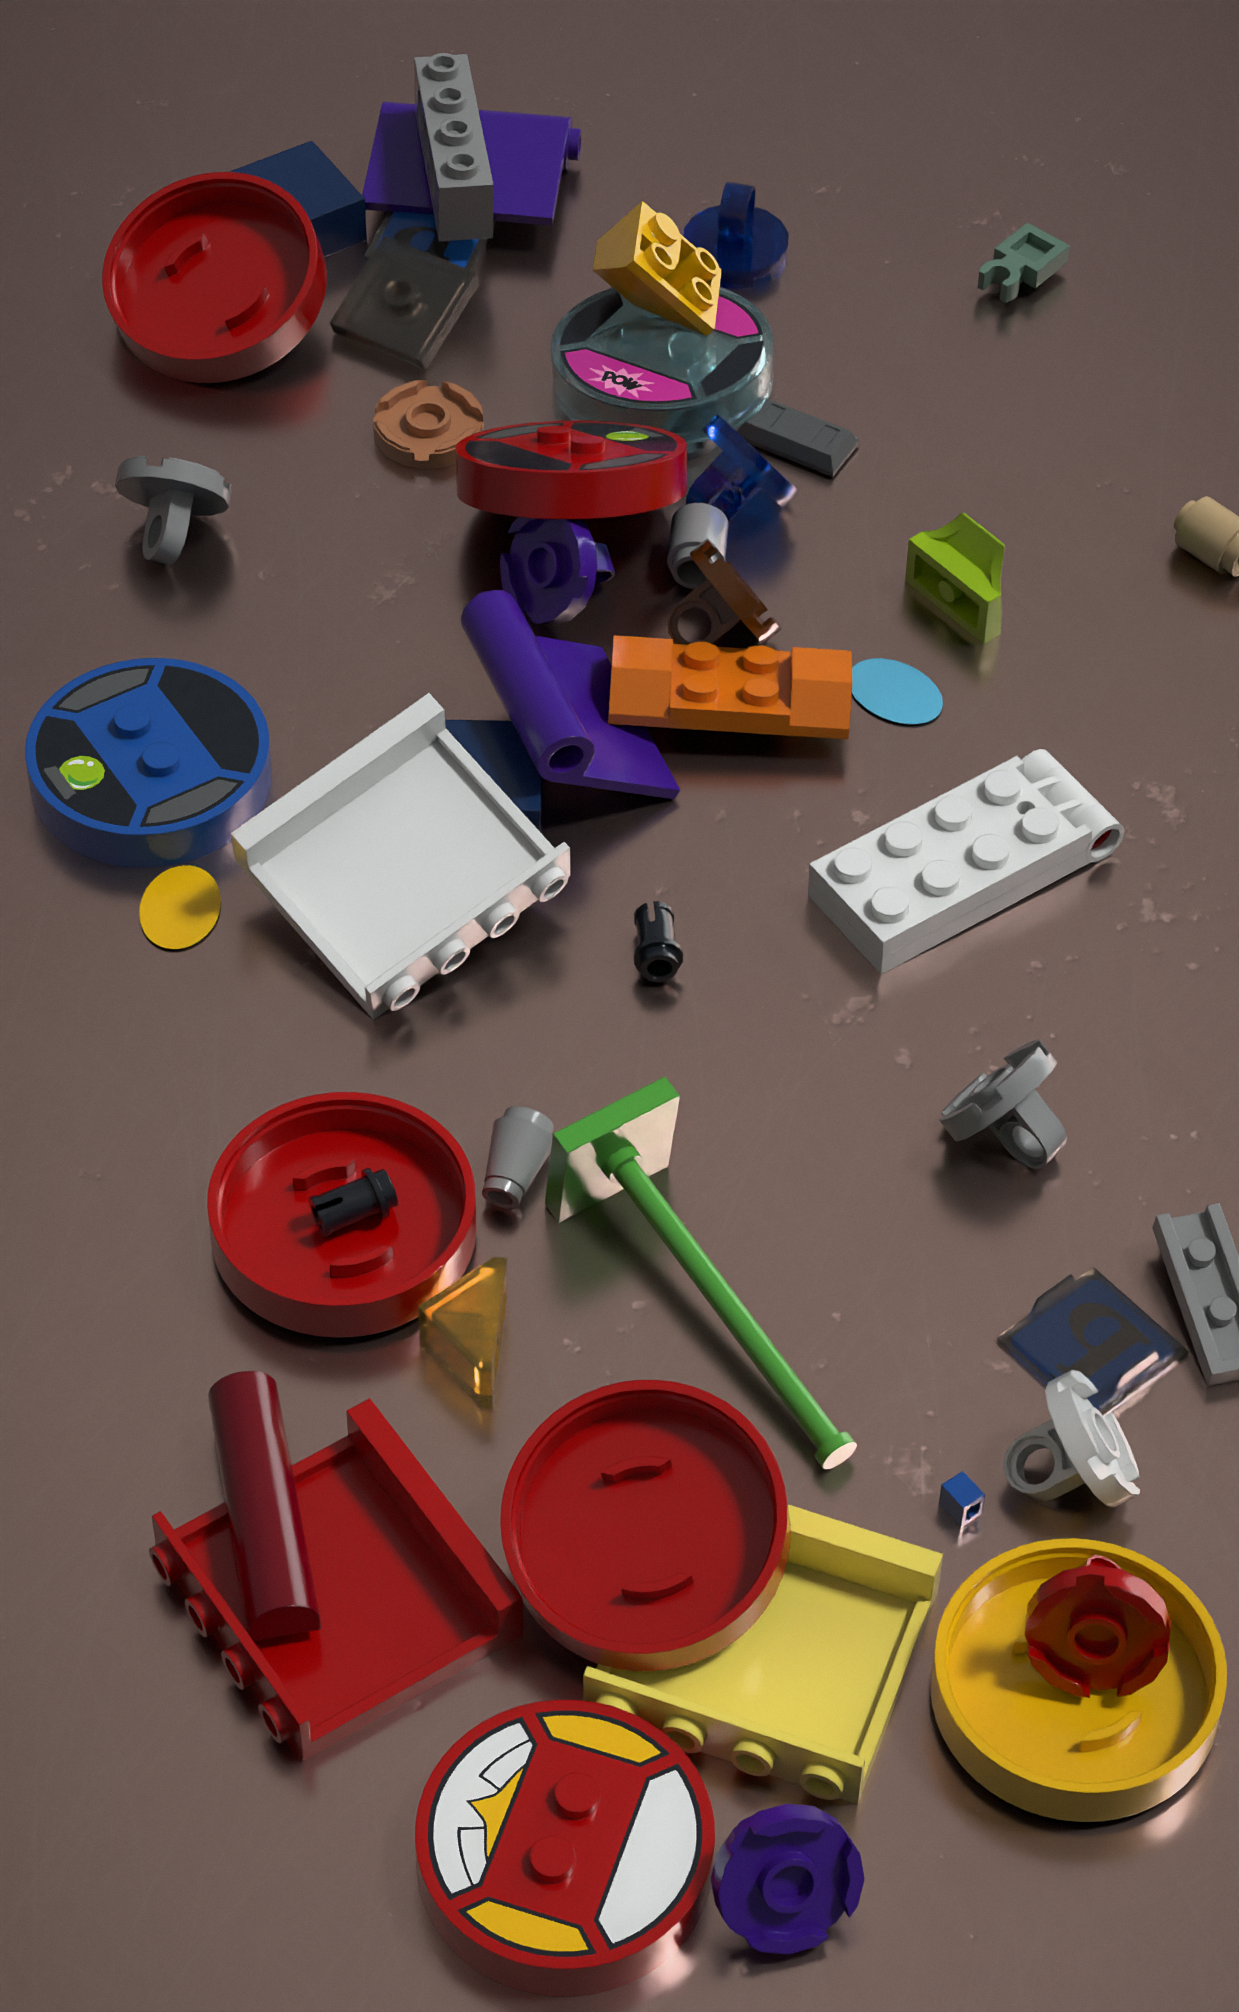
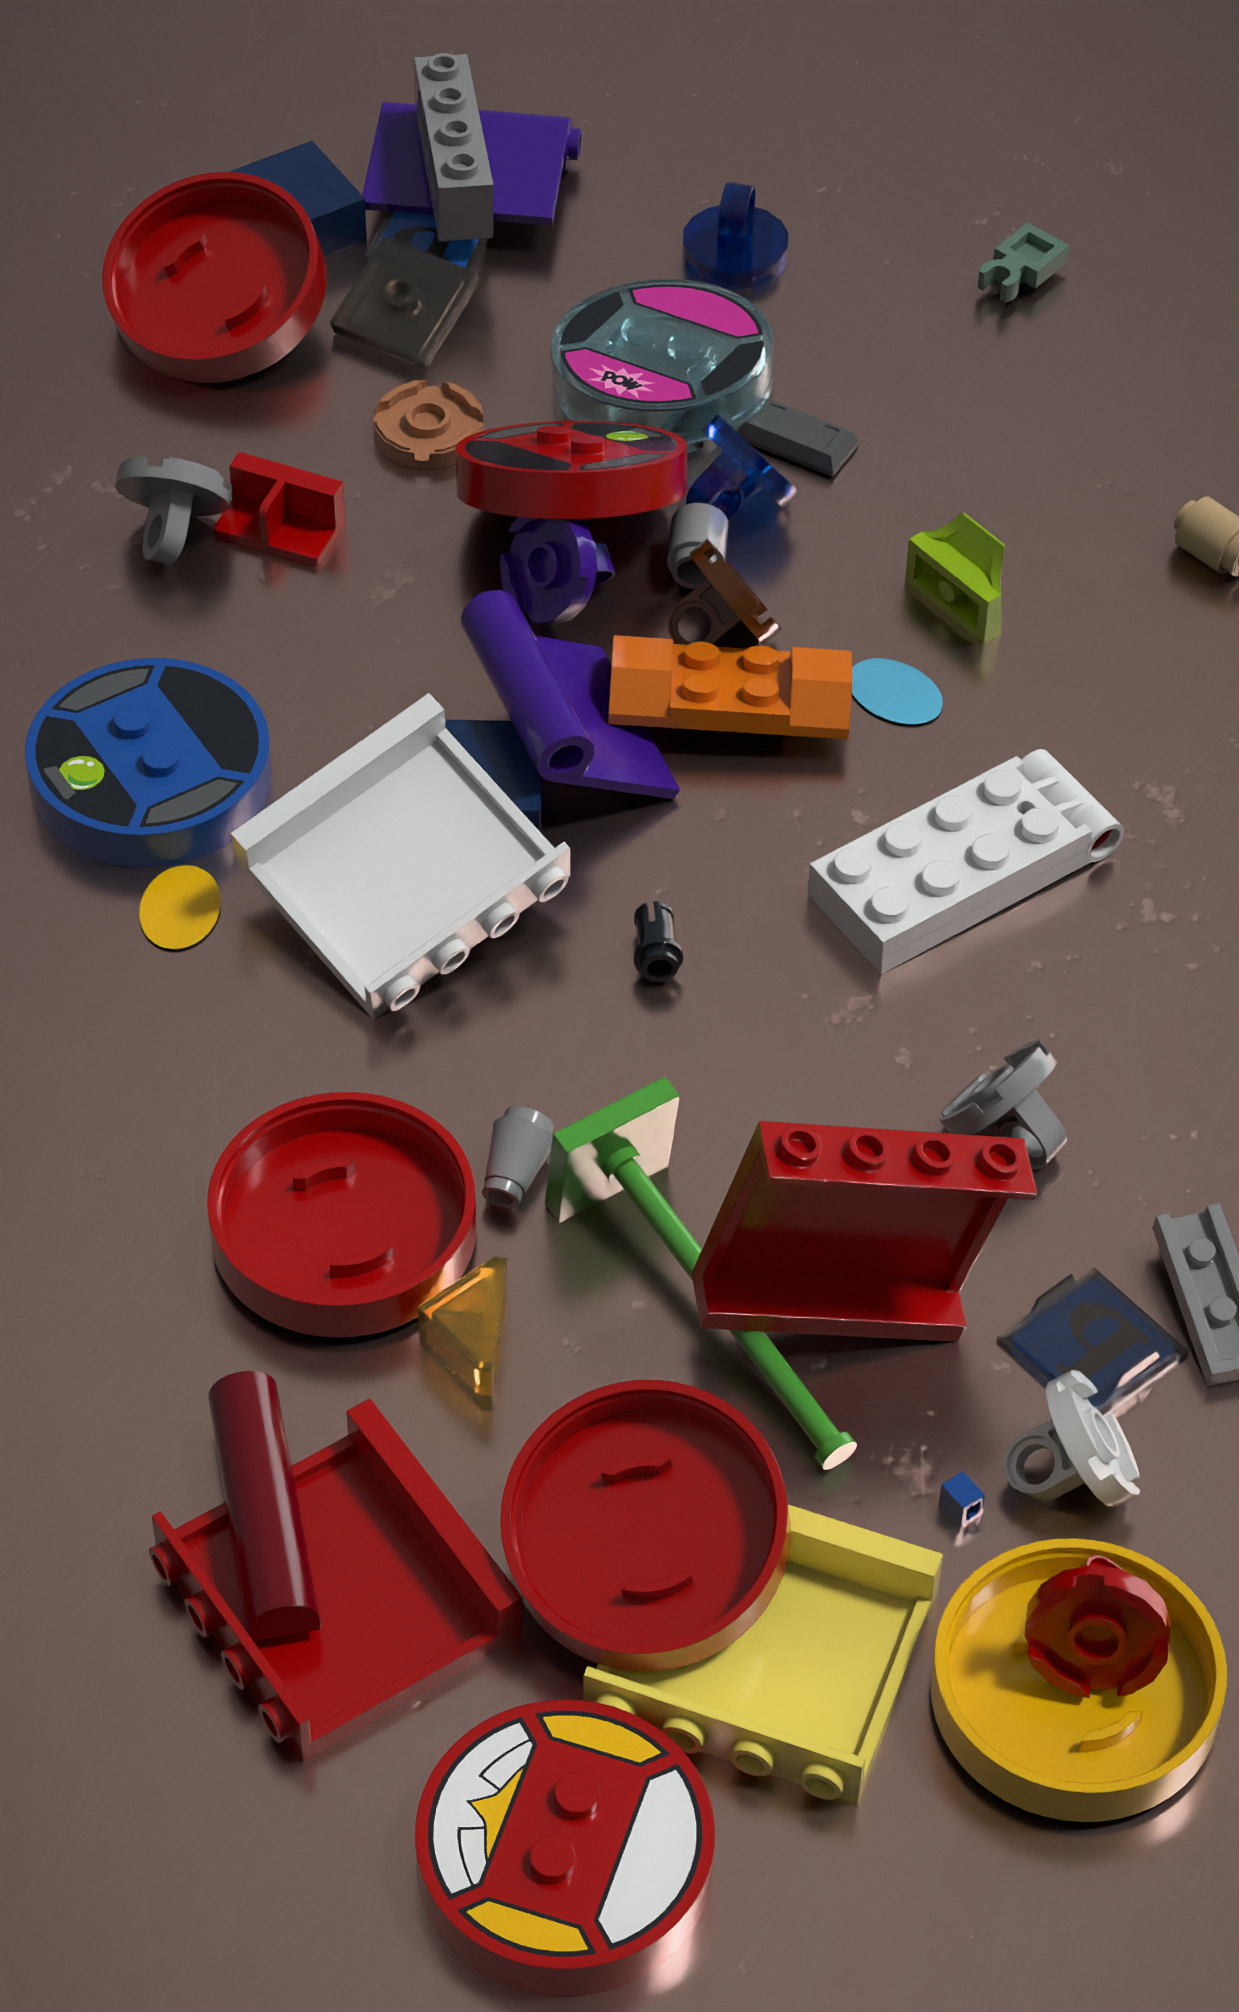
black pin [308,1168,398,1237] -> none
yellow slope [592,201,721,336] -> none
dark purple tile [711,1804,865,1954] -> none
none -> red panel [214,452,346,567]
none -> red panel [691,1121,1037,1342]

